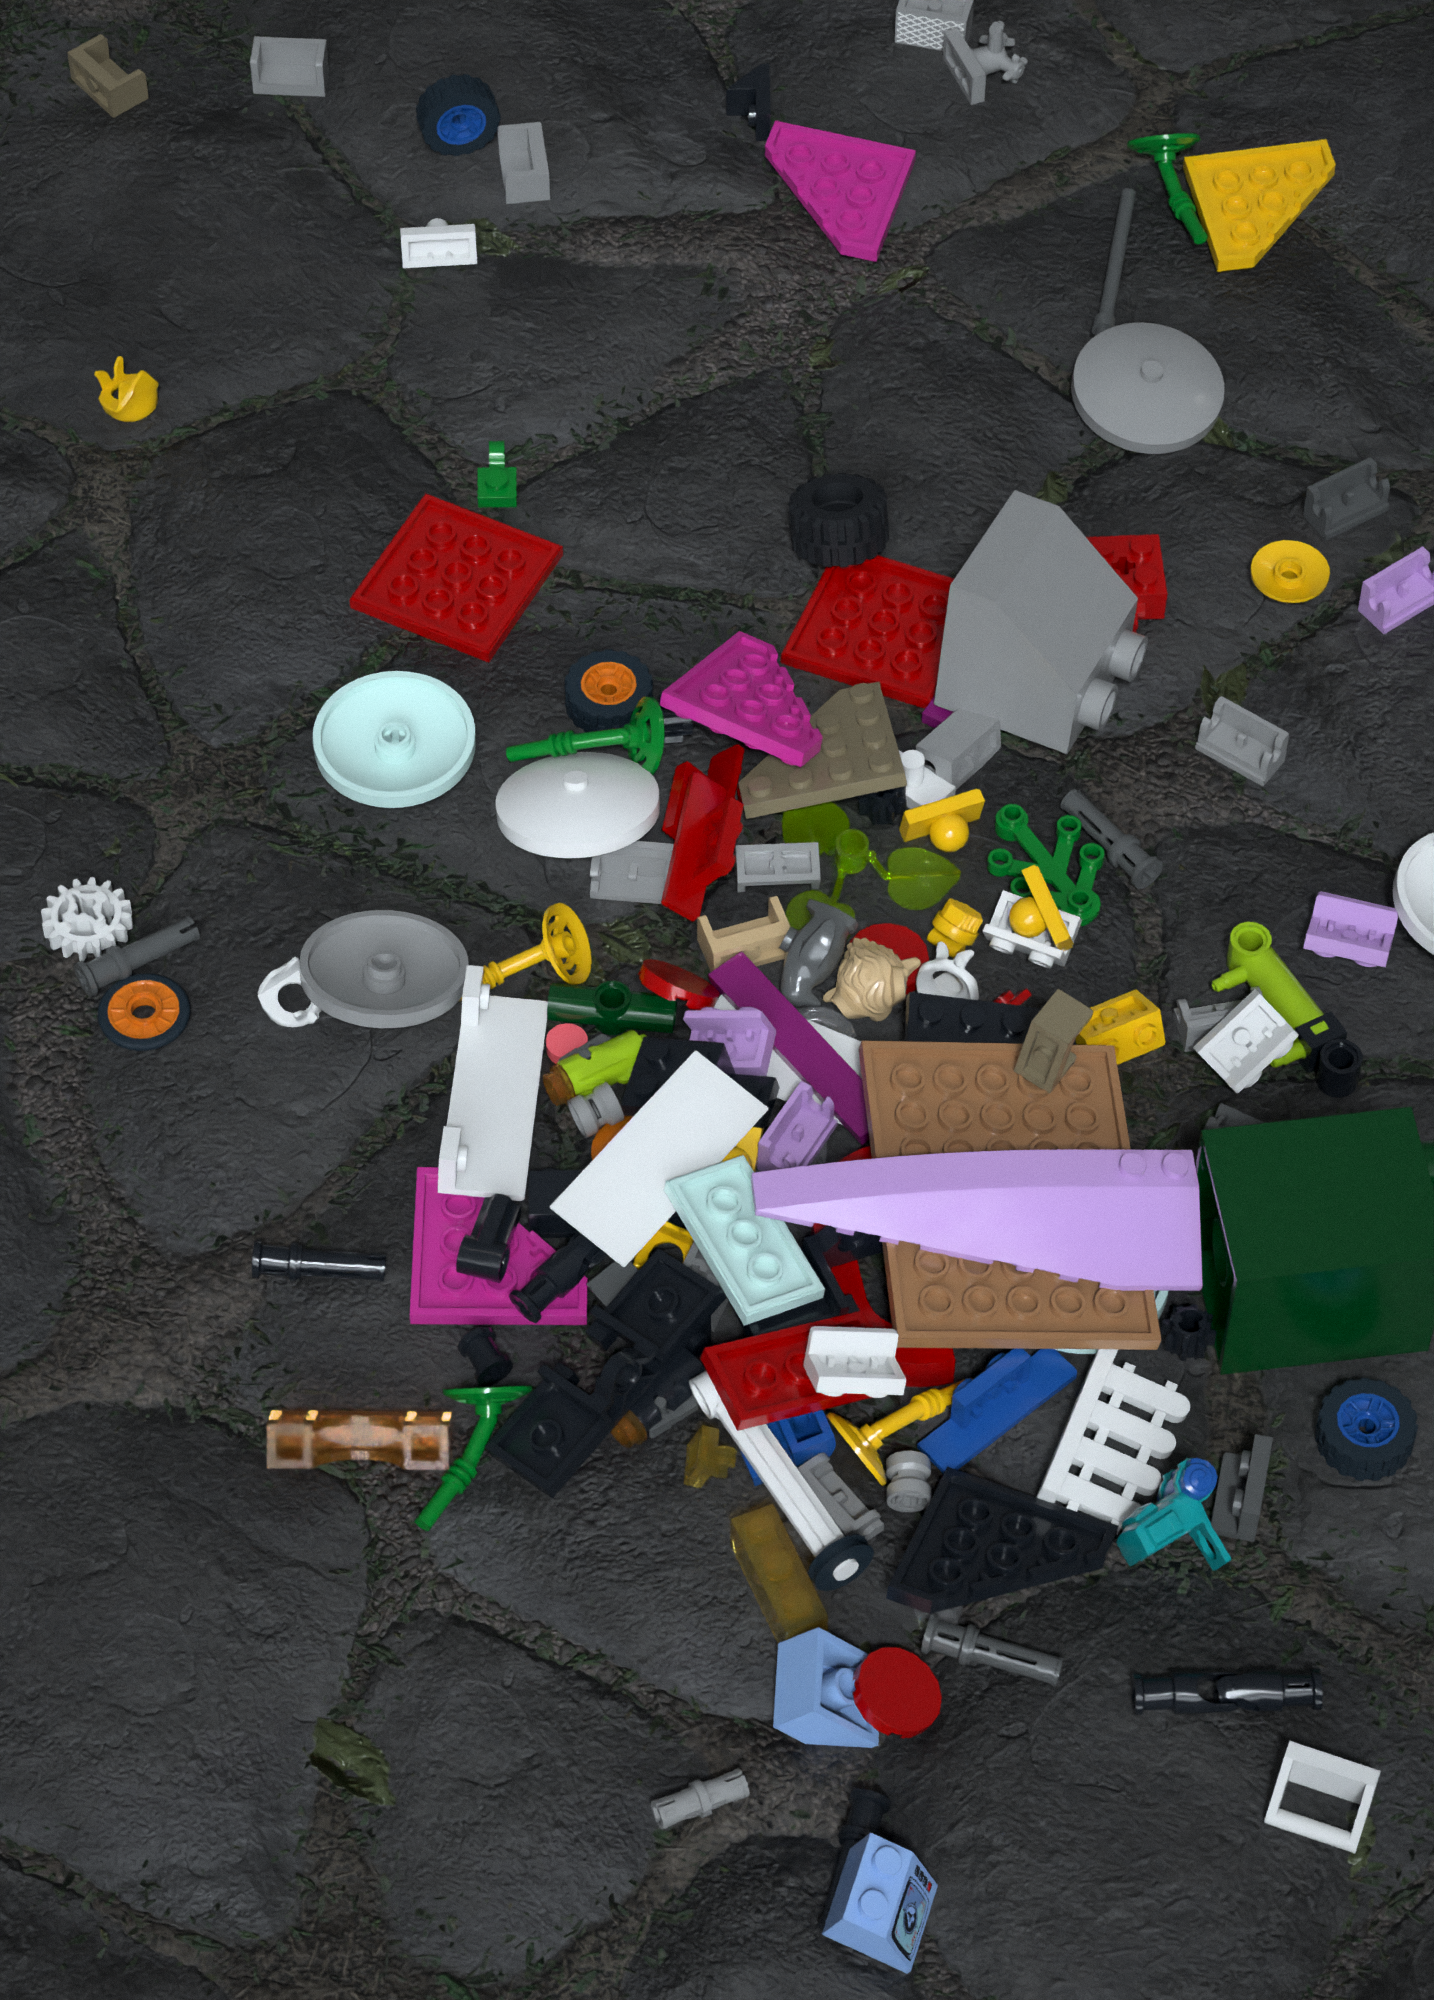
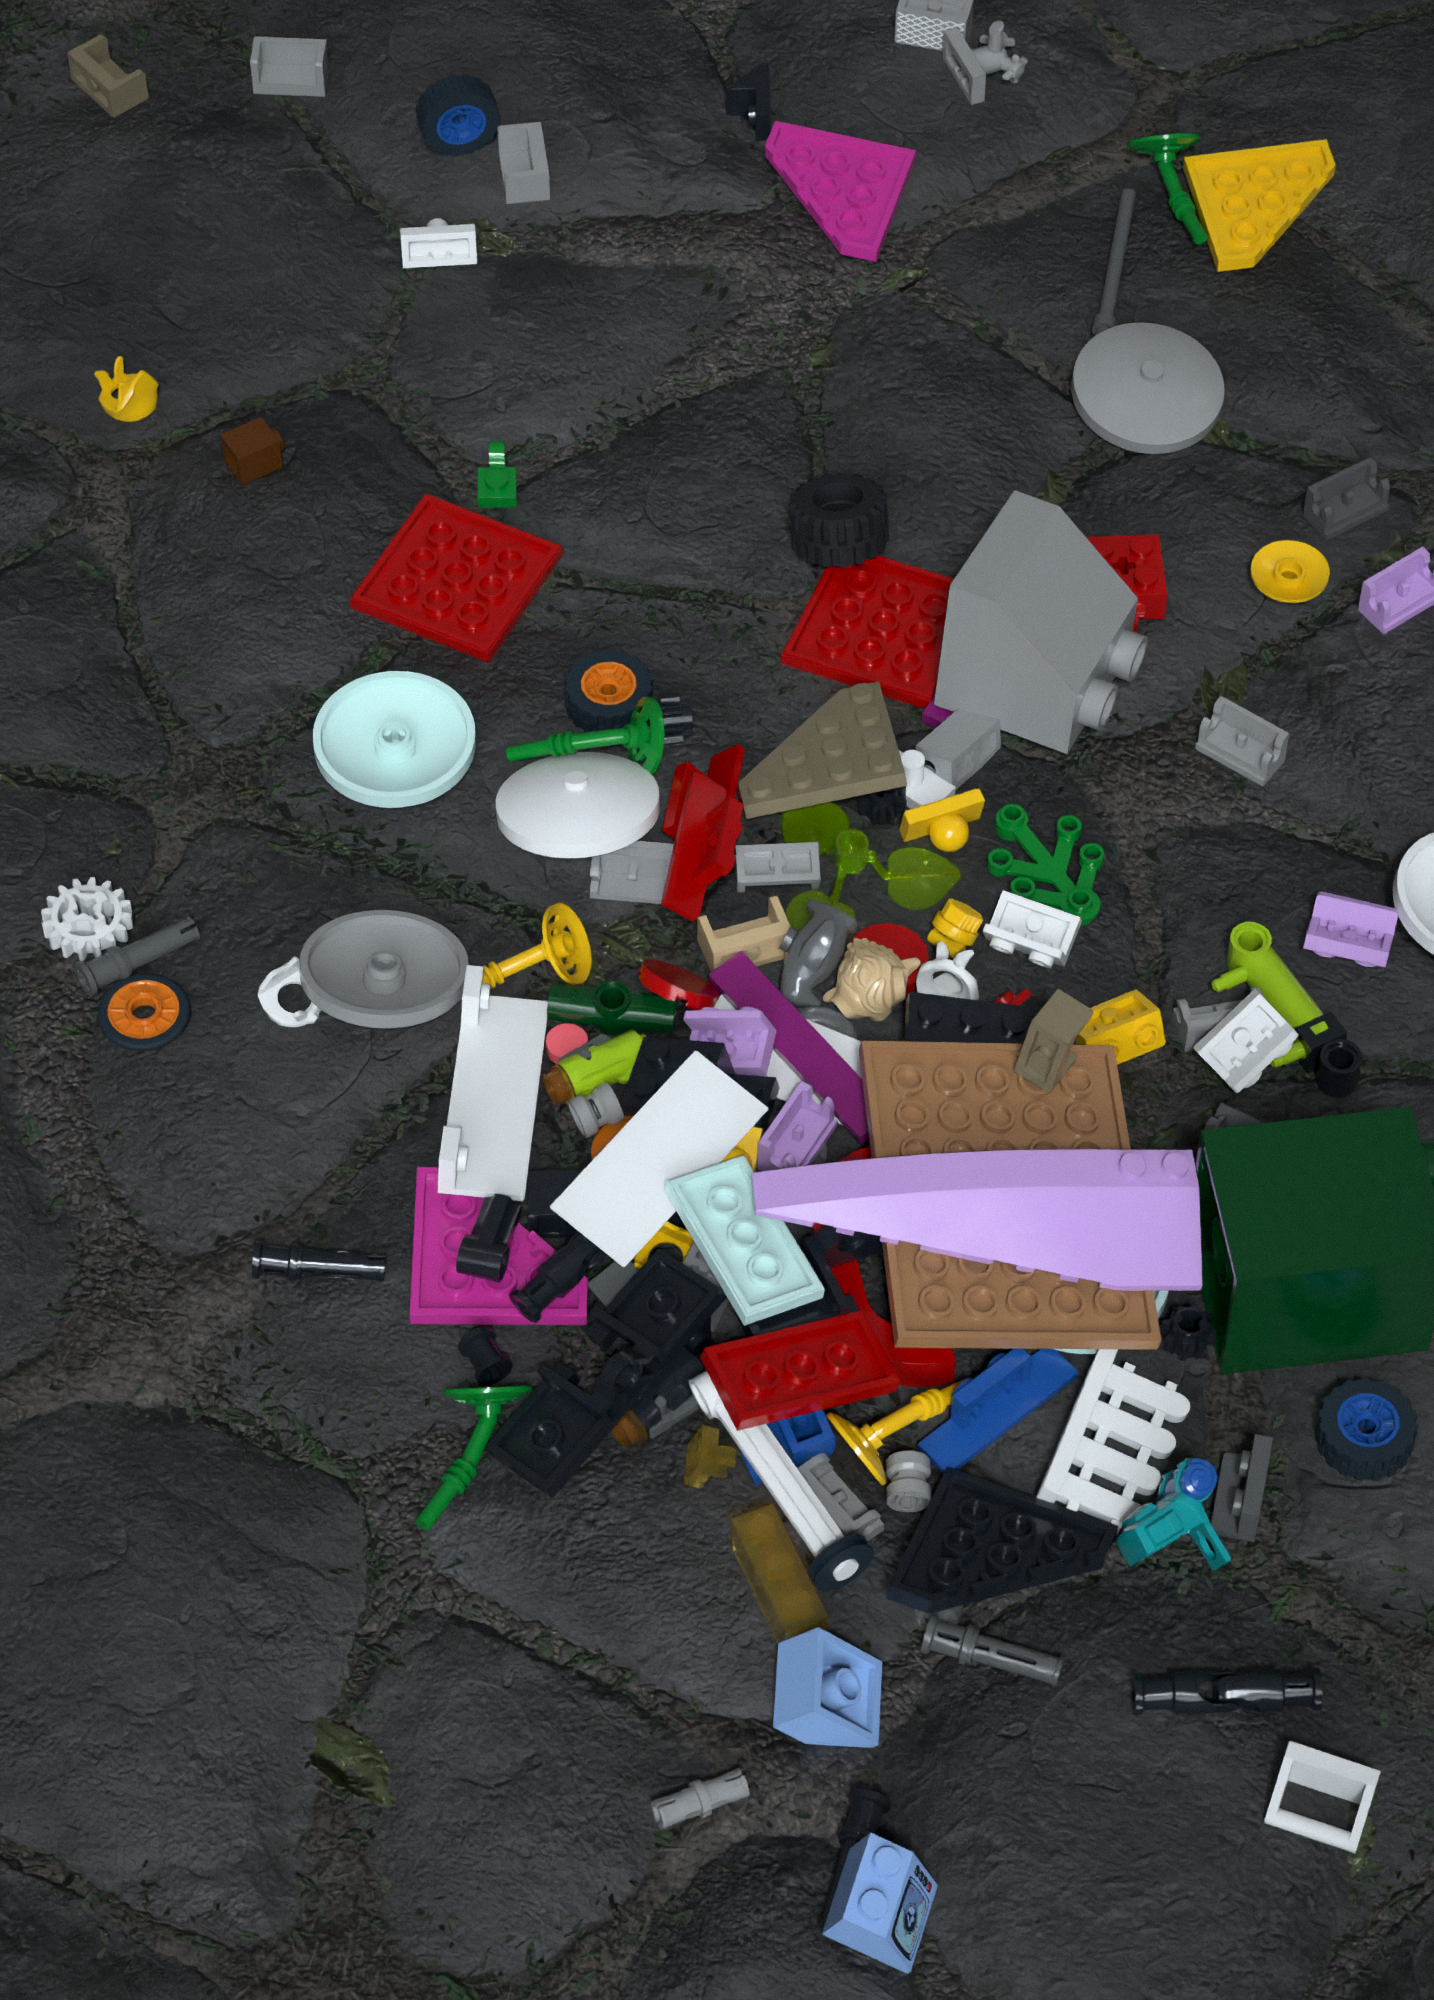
clear orange arch [267,1410,452,1470] -> none
dark pink plate [660,631,823,767] -> none
white bracket [803,1326,906,1398] -> none
red tile [852,1647,942,1738] -> none
yellow tile [1008,864,1074,952] -> none
dark grey pin [1060,789,1163,889] -> none
none -> reddish brown brick [220,417,284,485]

